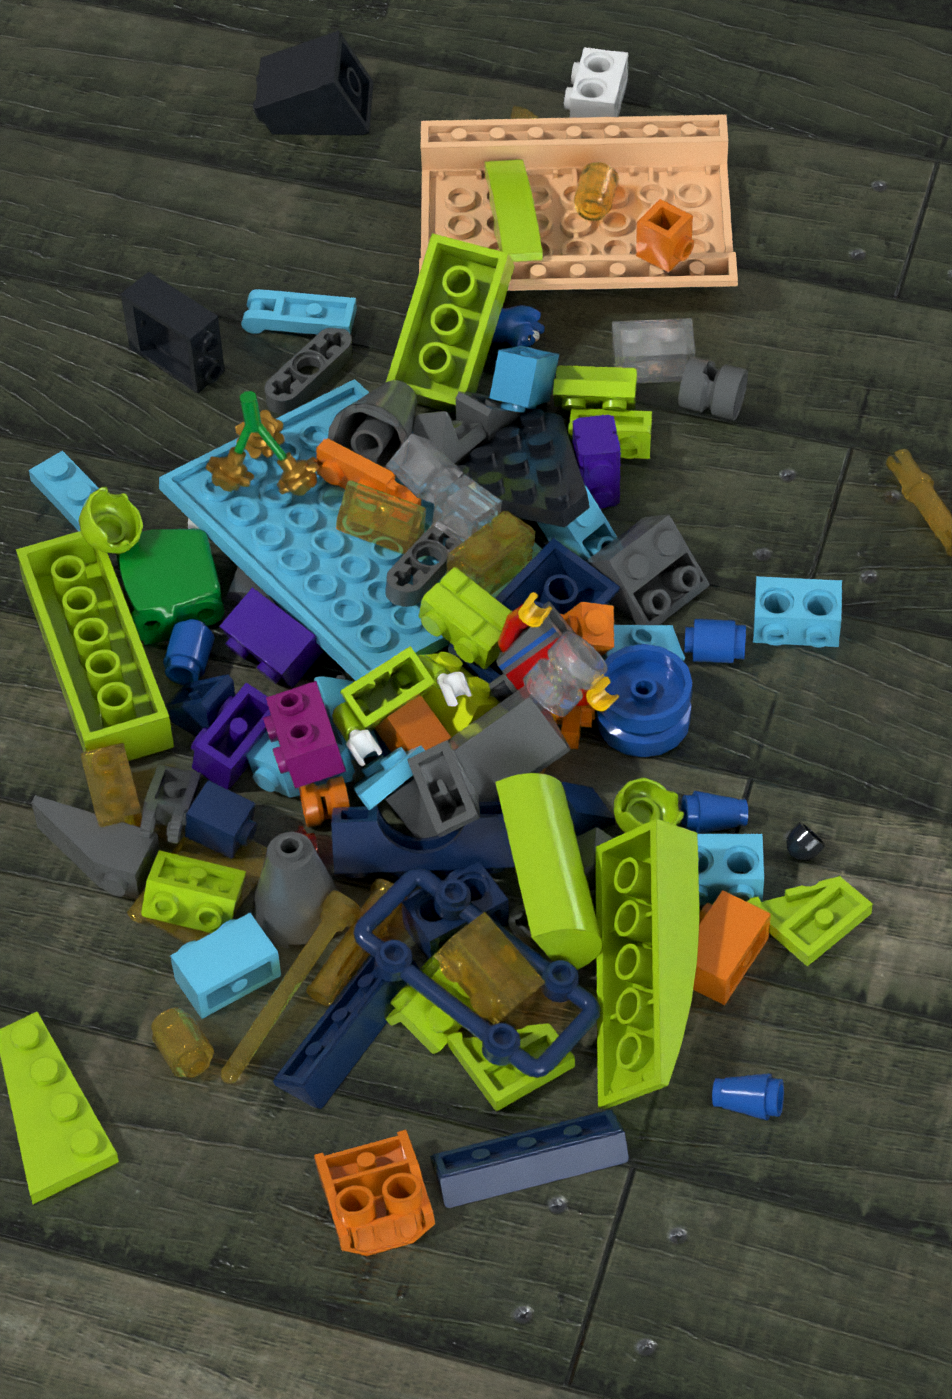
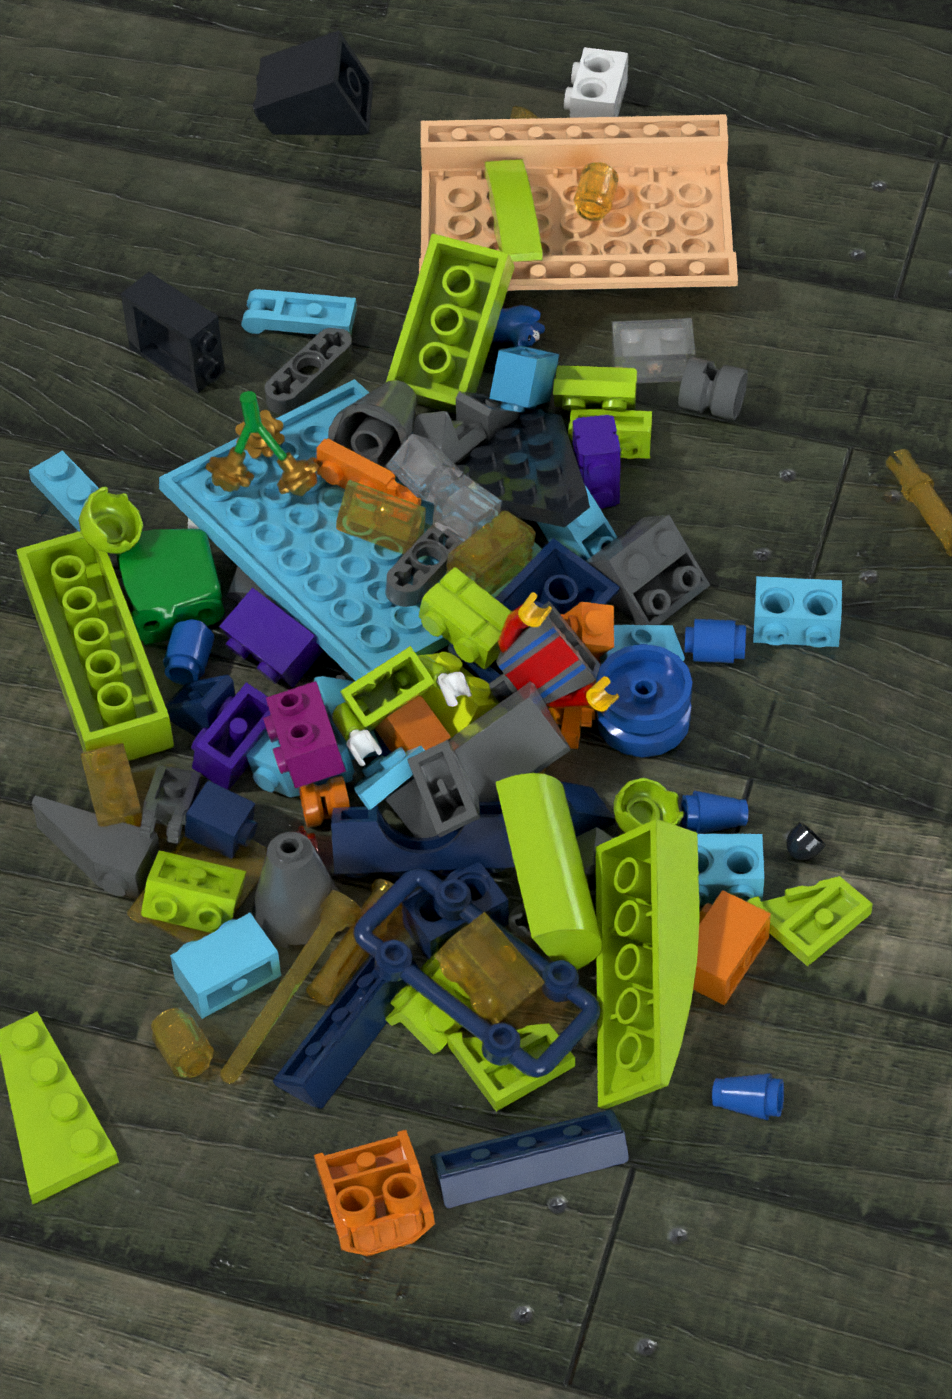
clear wheel [523,632,608,717] -> none
orange brick [636,199,694,273] -> none

